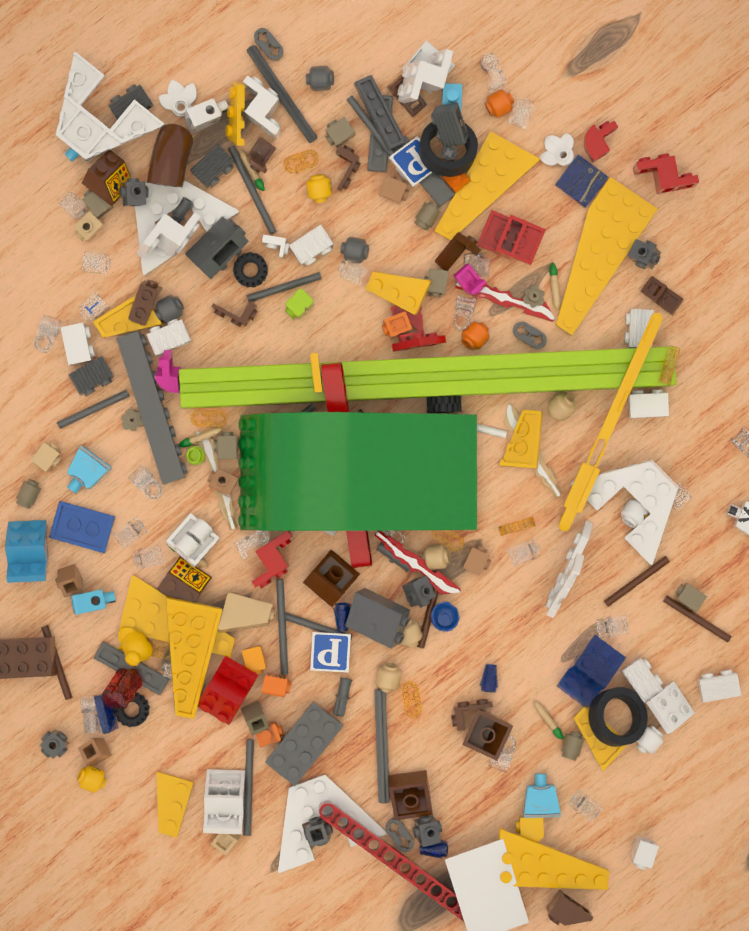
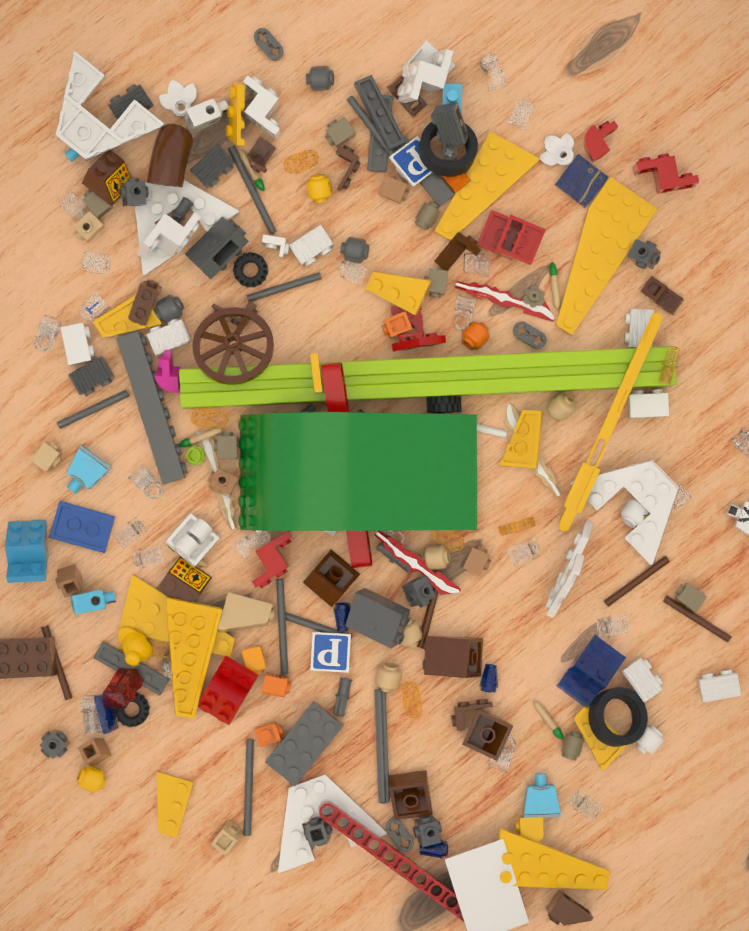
dark tan brick [16,479,41,509] -> none
dark tan plant [121,409,143,431] -> none
white bracket [203,769,245,834] -> none
dark tan brick [241,701,270,735] -> none
dark grey axle [247,45,317,143] -> none
lime brick [285,288,314,320] -> none
blue hair [430,602,460,632] -> none
dark pink bracket [453,263,486,295] -> none
orange head [485,90,514,118] -> none
white brick [630,835,659,870] -> none
white plate [646,681,695,734] -> none
none -> reddish brown wheel [192,307,274,385]
none -> reddish brown slope [422,636,483,678]

